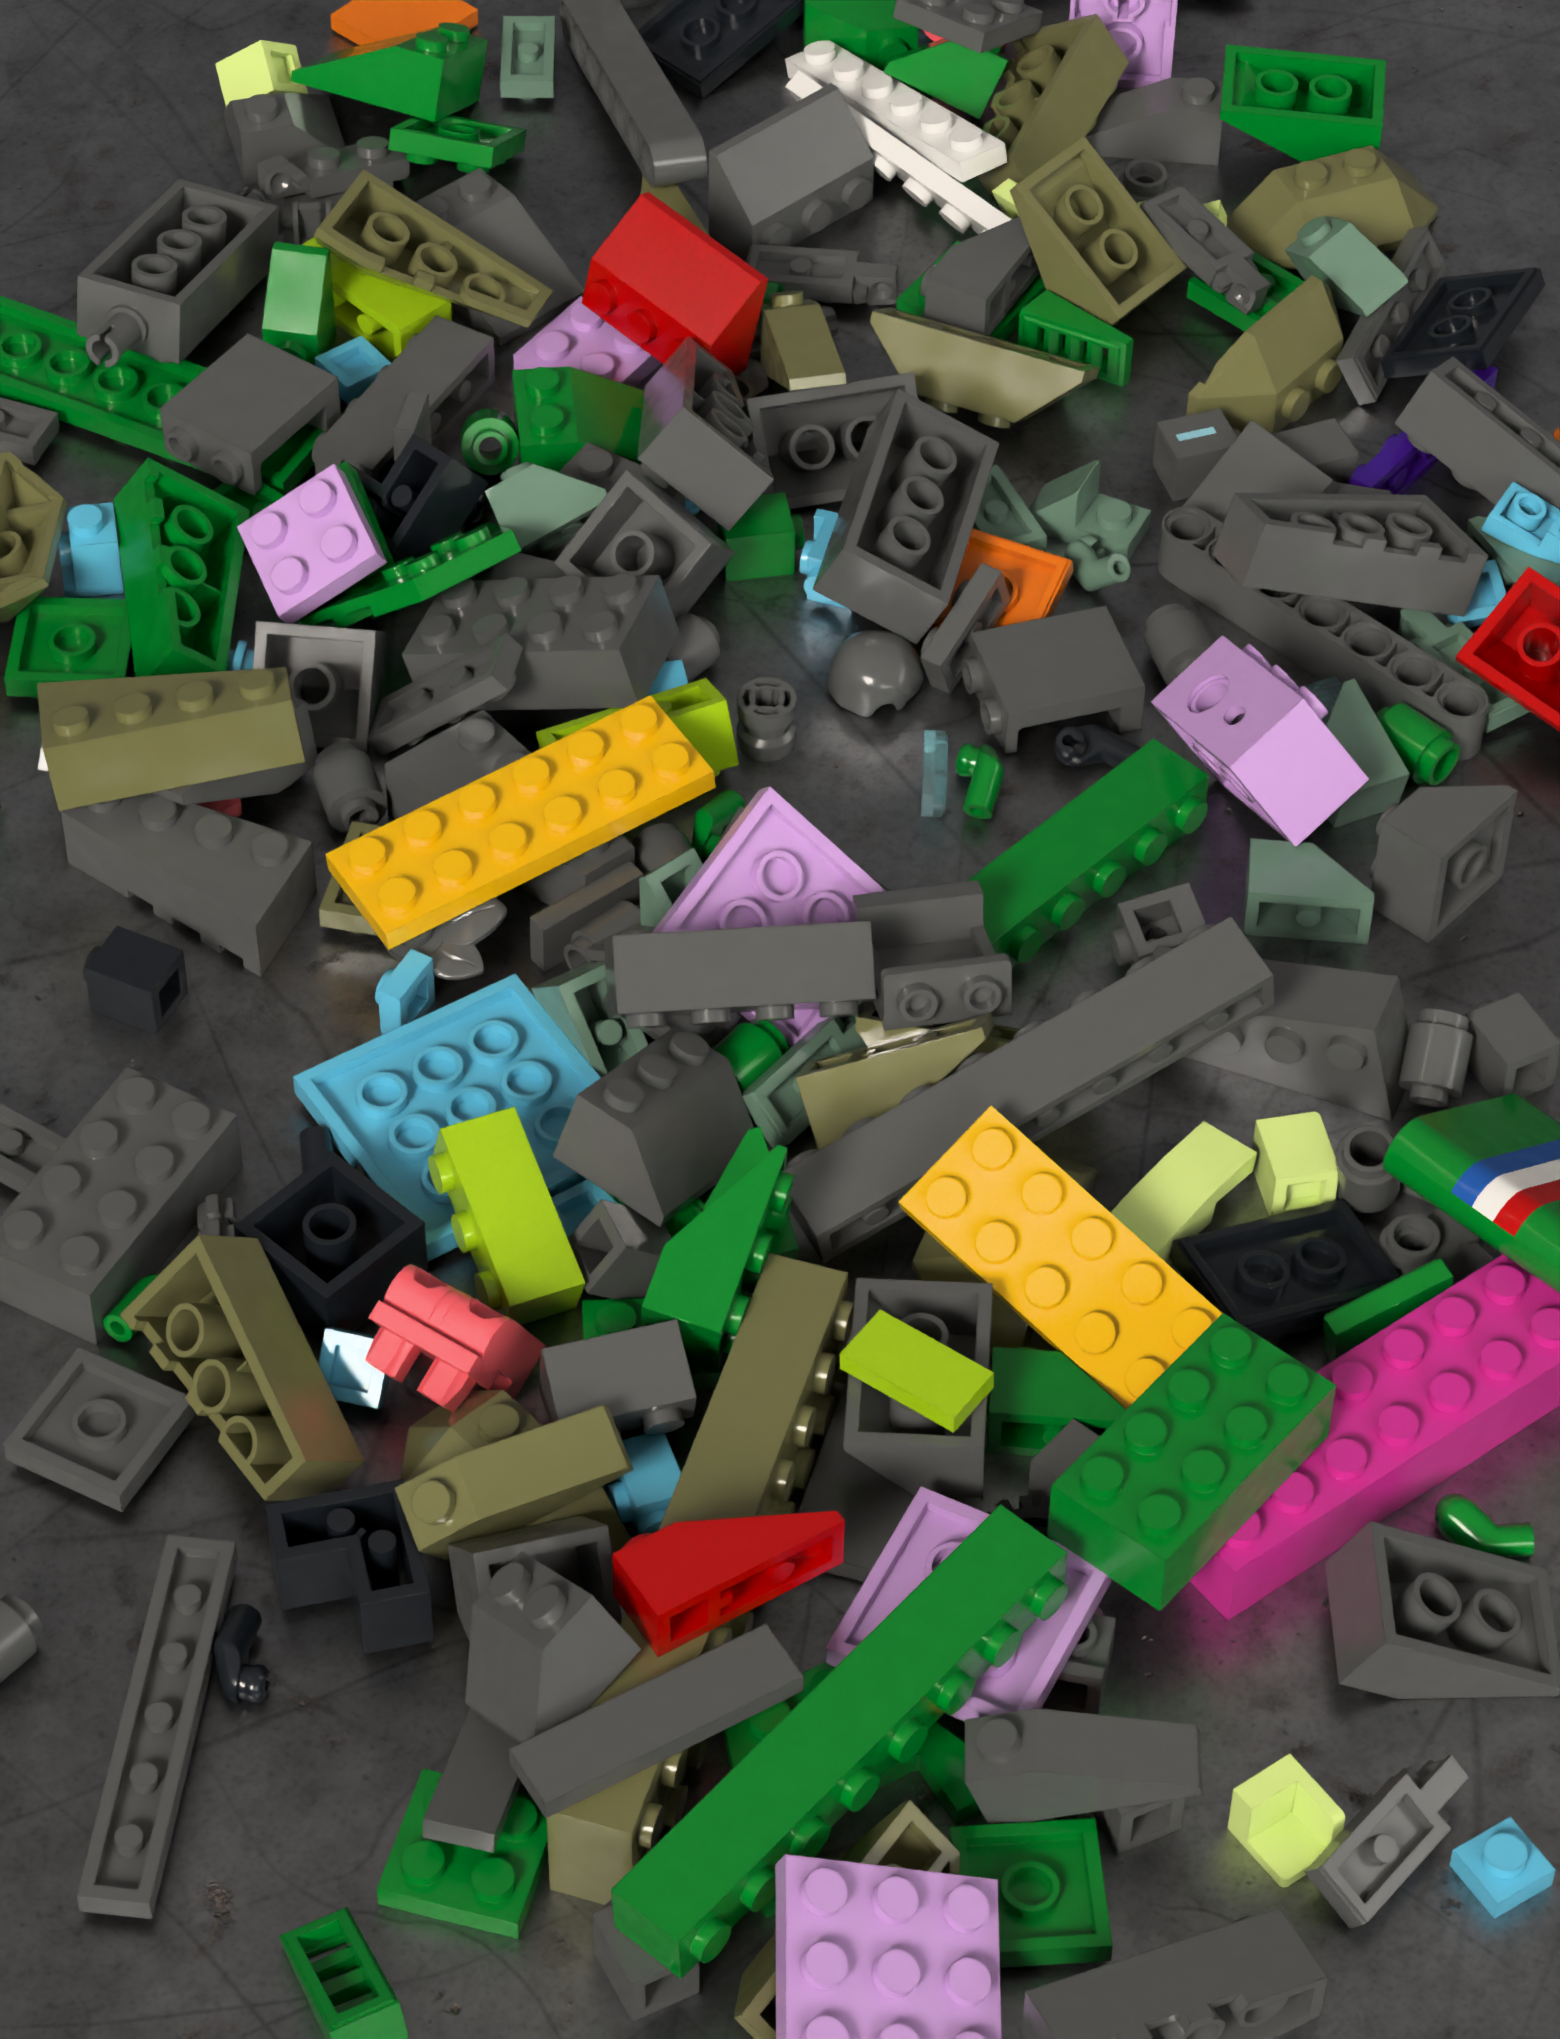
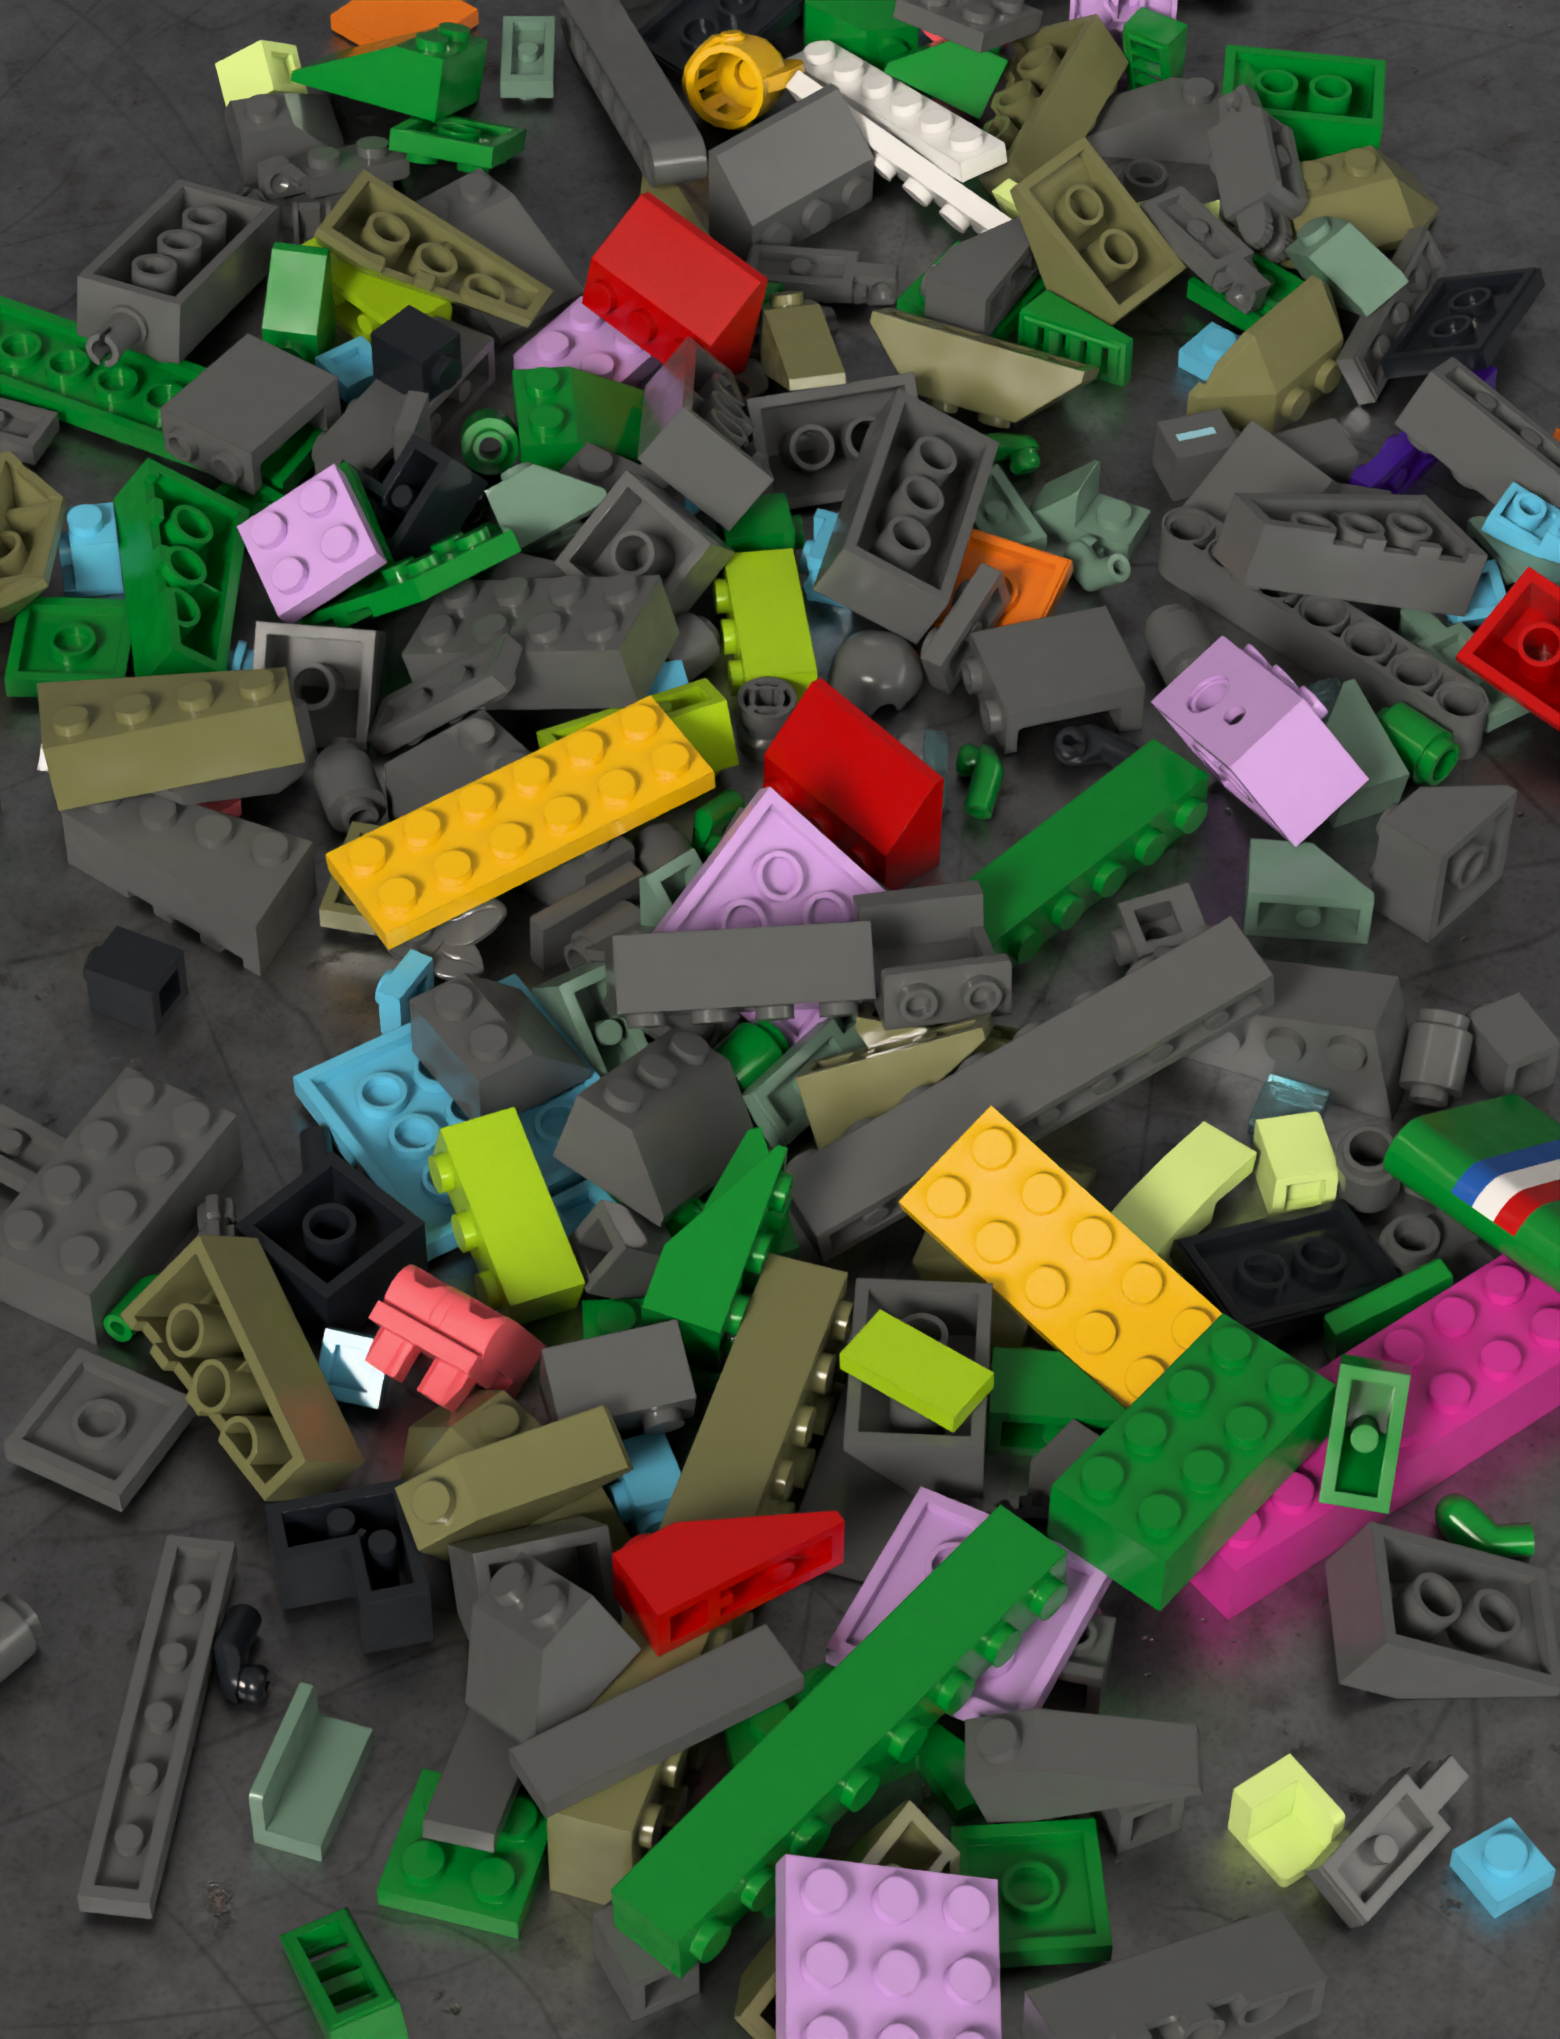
none -> sand green panel [249,1680,374,1862]
none -> black brick [370,305,462,402]
none -> dark grey slope [409,973,591,1119]
none -> yellow helmet [681,30,805,130]
none -> lime brick [713,548,818,704]
none -> red slope [762,677,944,891]
none -> green arm [985,433,1041,475]
none -> green slope [1123,6,1188,91]
none -> medium azure plate [1178,322,1240,381]
none -> dark grey hinge [1207,84,1308,263]
none -> clear light blue tile [1247,1073,1330,1135]
none -> green slope [1319,1354,1411,1514]

